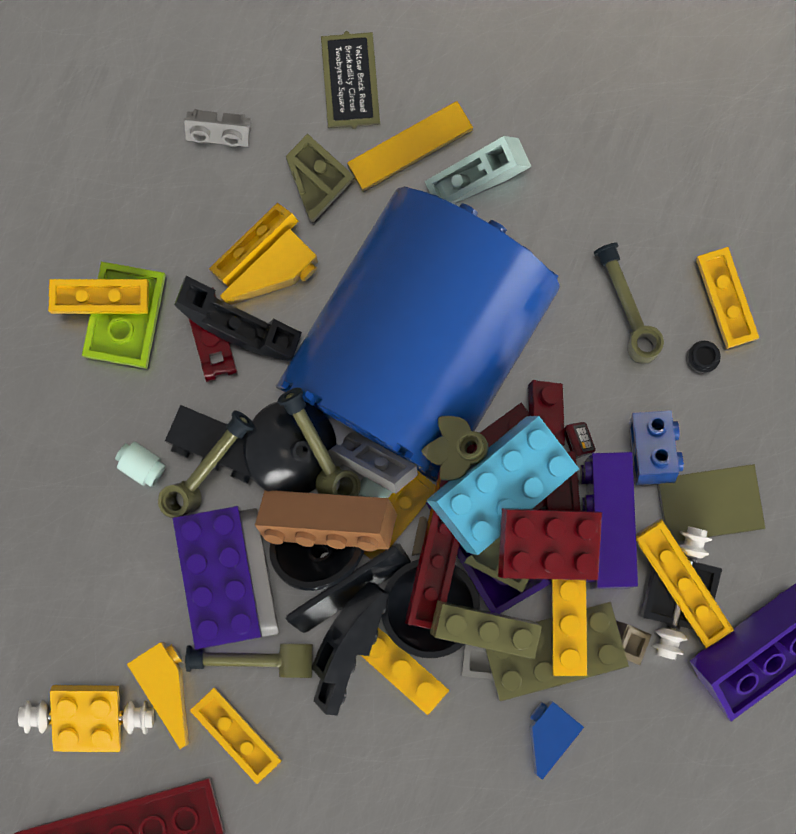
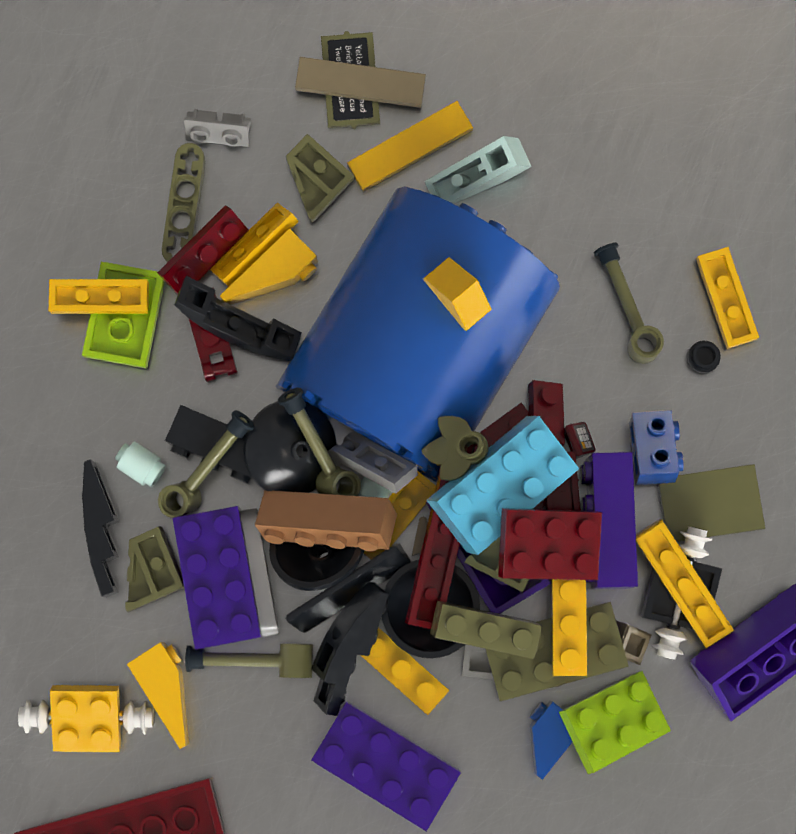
yellow plate [189,687,282,784] -> none
none -> black slope [82,459,119,598]
none -> olive wing [125,526,184,612]
none -> dark red plate [157,205,249,295]
none -> olive beam [162,143,205,262]
none -> dark tan tile [295,57,426,108]
none -> dark purple brick [311,701,461,832]
none -> yellow slope [423,257,492,331]
none -> lime plate [559,671,671,774]

